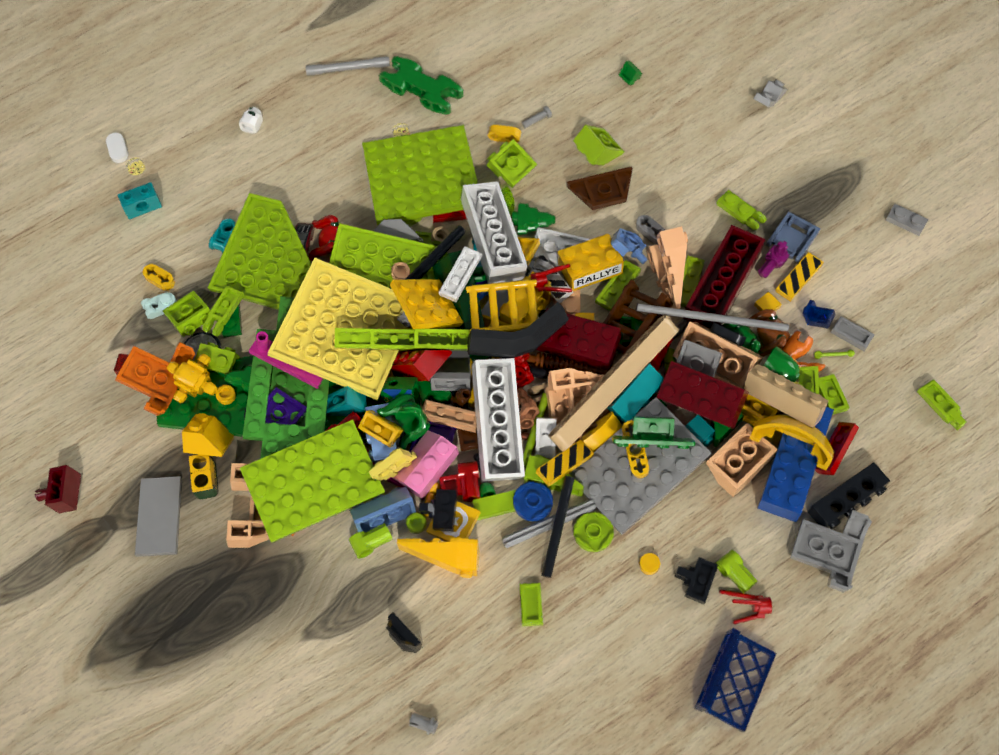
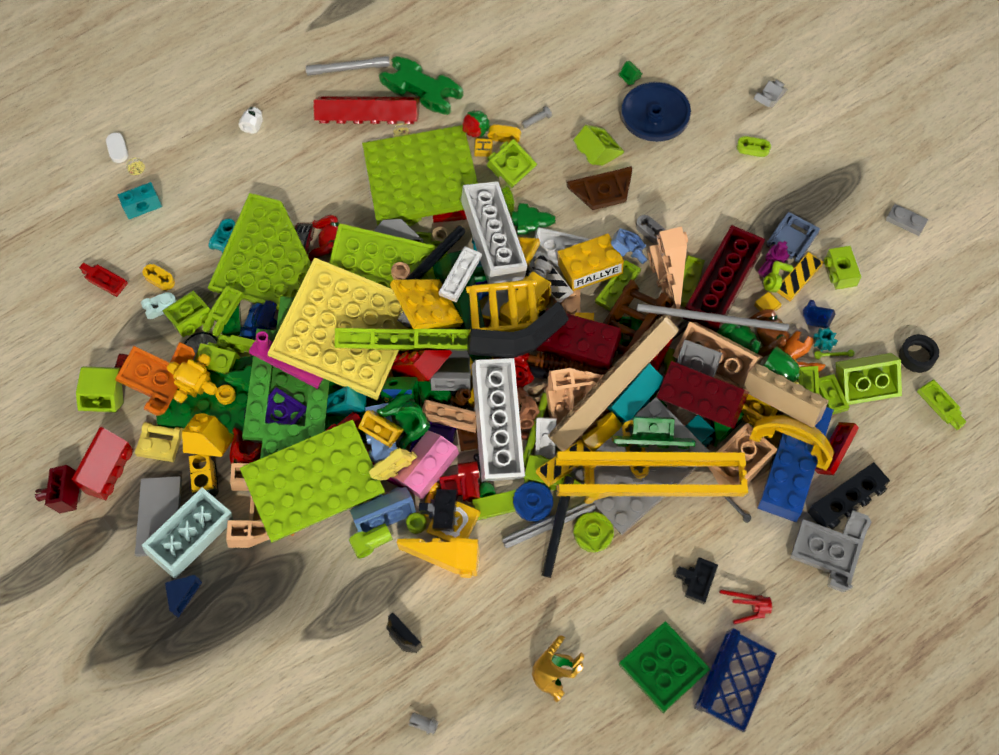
lime tile [520,583,543,627] -> none
red plant [530,264,572,292] -> none
yellow tile [639,553,660,575] -> none
black beam [709,322,747,346] -> none
lime piece [715,550,757,593] -> none
lime hinge [717,190,767,230] -> none
light grey tile [831,316,875,351] -> none
none -> slope [72,427,133,501]
none -> lime slope [76,366,124,412]
none -> red hinge [79,262,128,297]
none -> light yellow plate [135,422,183,462]
none -> light aqua brick [142,487,233,579]
none -> dark blue slope [165,575,202,618]
none -> lime hinge [216,334,255,353]
none -> red hair [229,428,262,463]
none -> clear blue piece [239,300,277,340]
none -> red slope [313,96,420,124]
none -> piece [462,110,490,138]
none -> yellow tile [474,139,493,157]
none -> pearl gold piece [532,635,584,702]
none -> yellow piece [555,451,748,504]
none -> green plate [619,621,710,714]
none -> dark blue dish [621,82,691,142]
none -> dark grey hinge [721,496,751,523]
none -> lime beam [737,136,771,157]
none -> lime plate [763,261,793,293]
none -> teal gear [813,328,838,352]
none -> lime brick [824,246,861,290]
none -> lime slope [835,353,902,405]
none -> black tyre [899,334,939,373]

